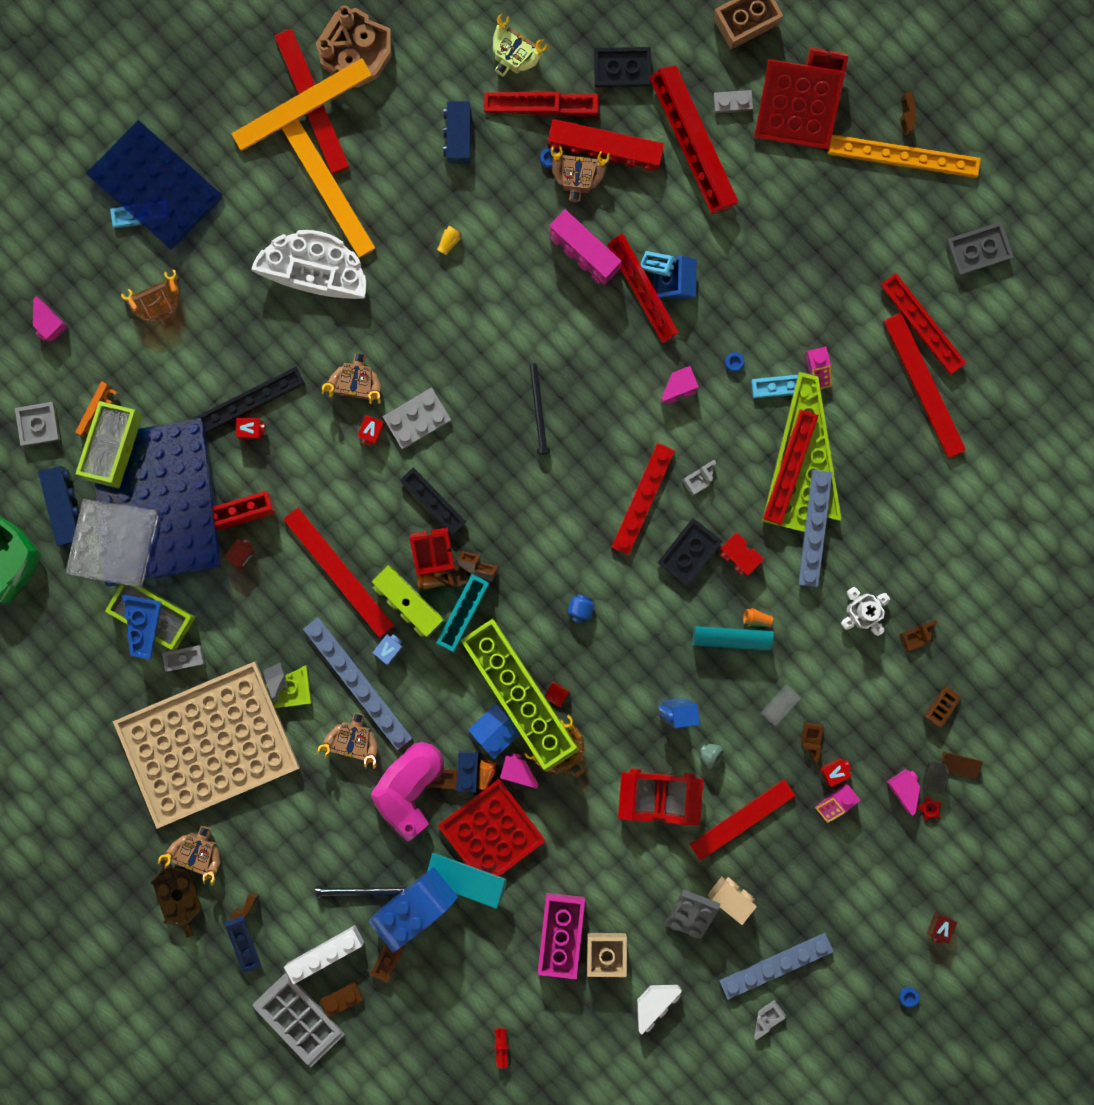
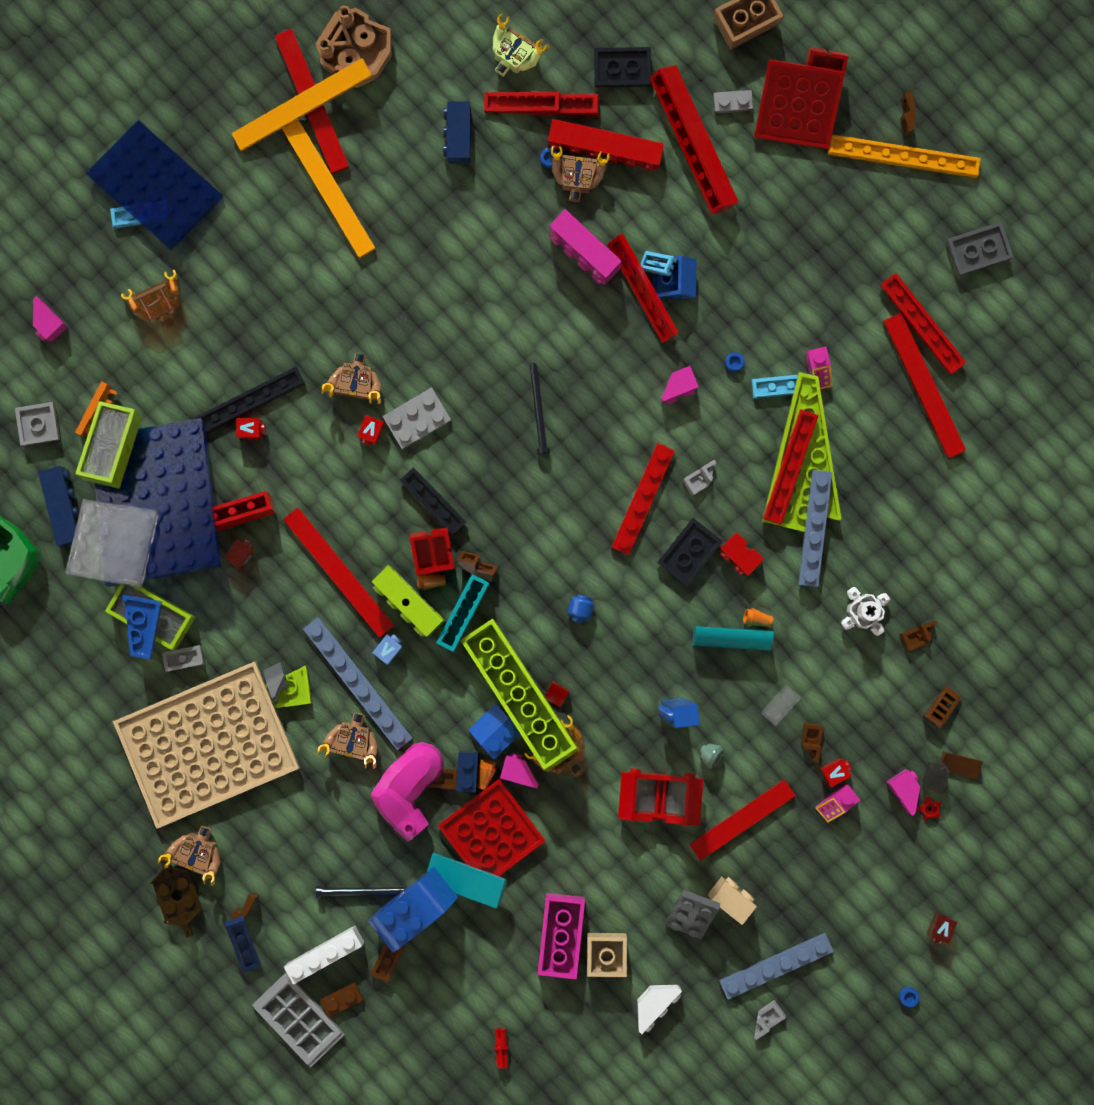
white brick [251,230,366,299] -> none
reddish brown slope [433,566,470,588] -> none
yellow cone [437,226,462,256] -> none

